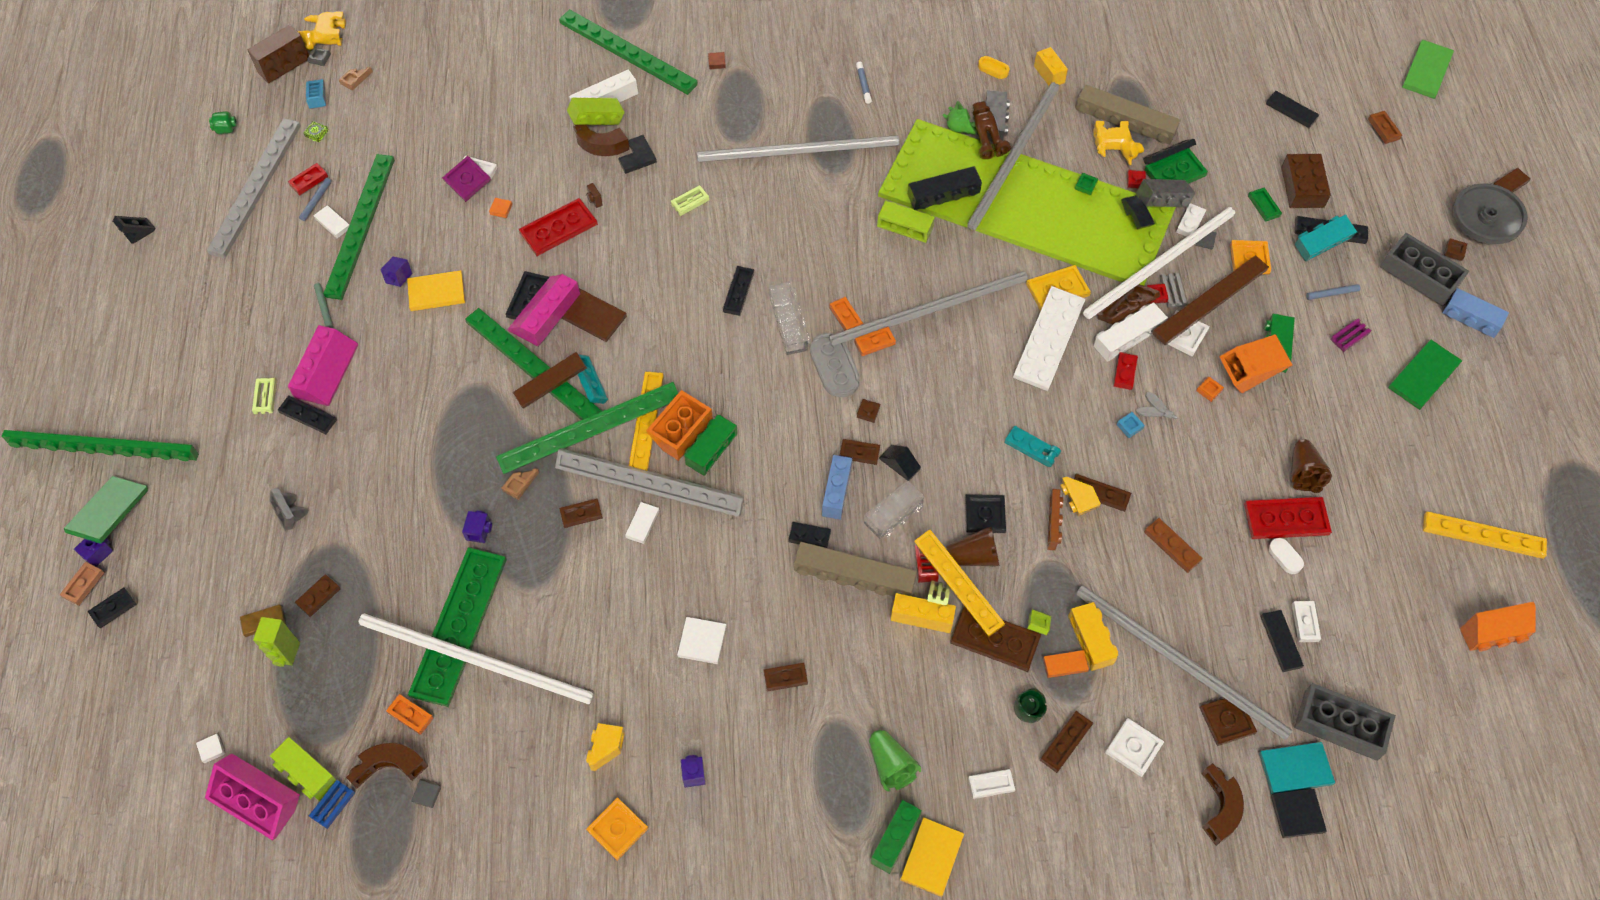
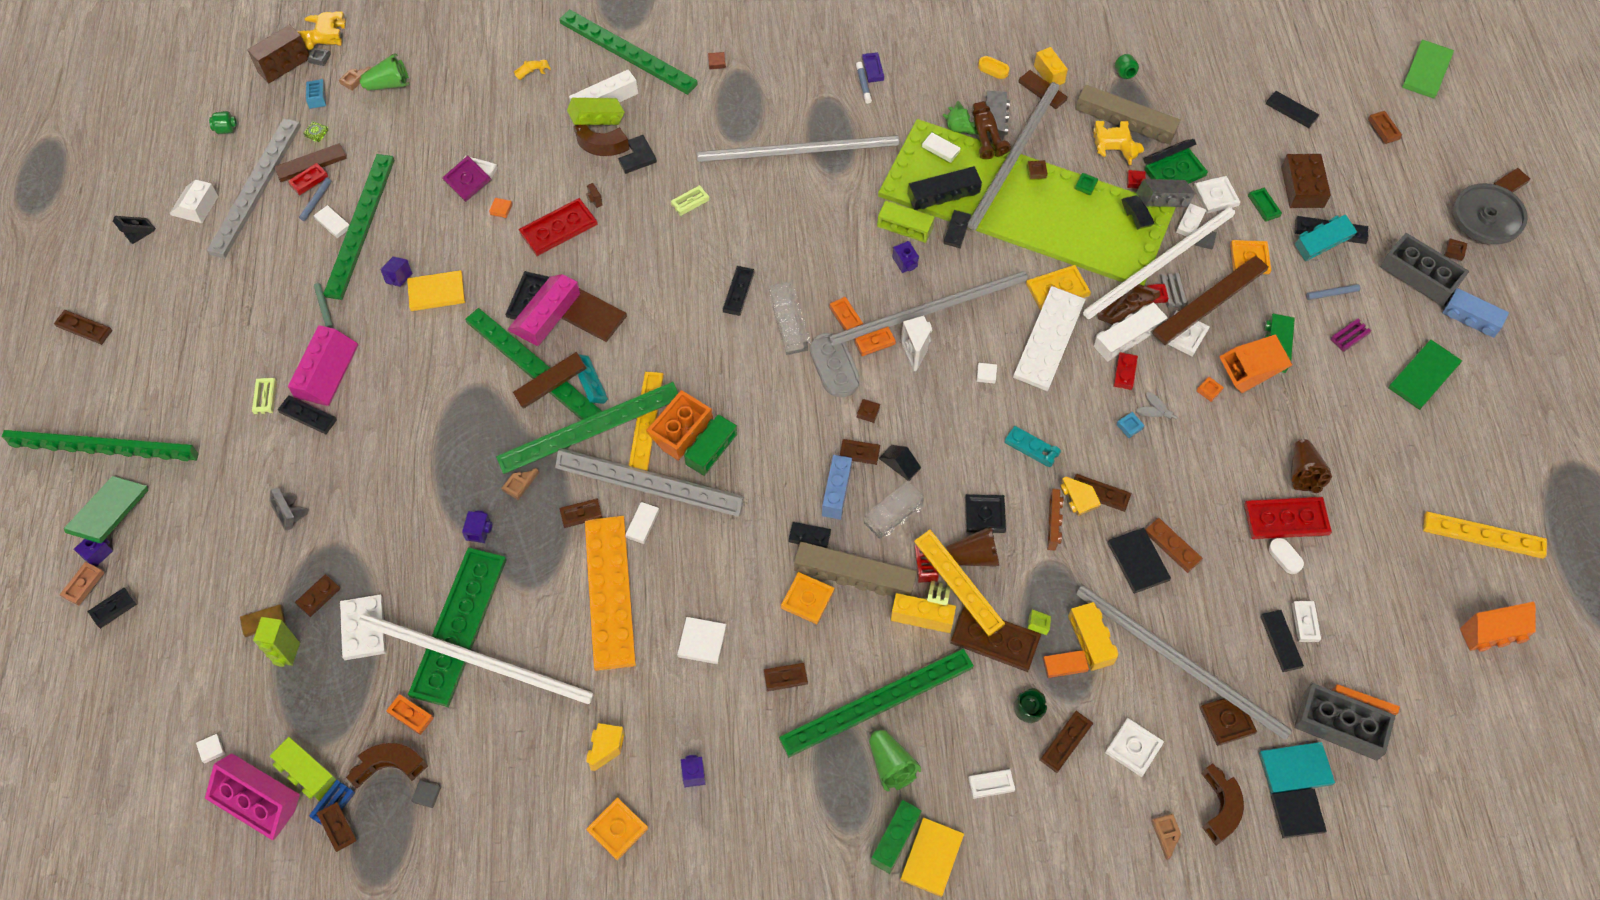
none -> reddish brown tile [54,309,112,345]
none -> white slope [170,180,218,223]
none -> reddish brown tile [274,143,347,182]
none -> reddish brown plate [316,802,357,852]
none -> white plate [340,594,386,660]
none -> bright green cone [360,53,409,91]
none -> yellow piece [514,60,551,80]
none -> light orange plate [585,516,636,671]
none -> green plate [779,648,974,758]
none -> light orange plate [781,572,835,625]
none -> dark purple tile [862,52,884,83]
none -> dark purple brick [892,241,919,273]
none -> white slope [901,316,932,371]
none -> white tile [922,133,961,163]
none -> black plate [944,210,971,249]
none -> white tile [977,363,997,384]
none -> reddish brown tile [1019,70,1068,109]
none -> reddish brown plate [1027,160,1048,179]
none -> black tile [1107,527,1171,594]
none -> green head [1114,54,1139,79]
none -> medium nougat tile [1151,814,1181,860]
none -> white tile [1193,176,1240,213]
none -> orange tile [1332,684,1400,715]

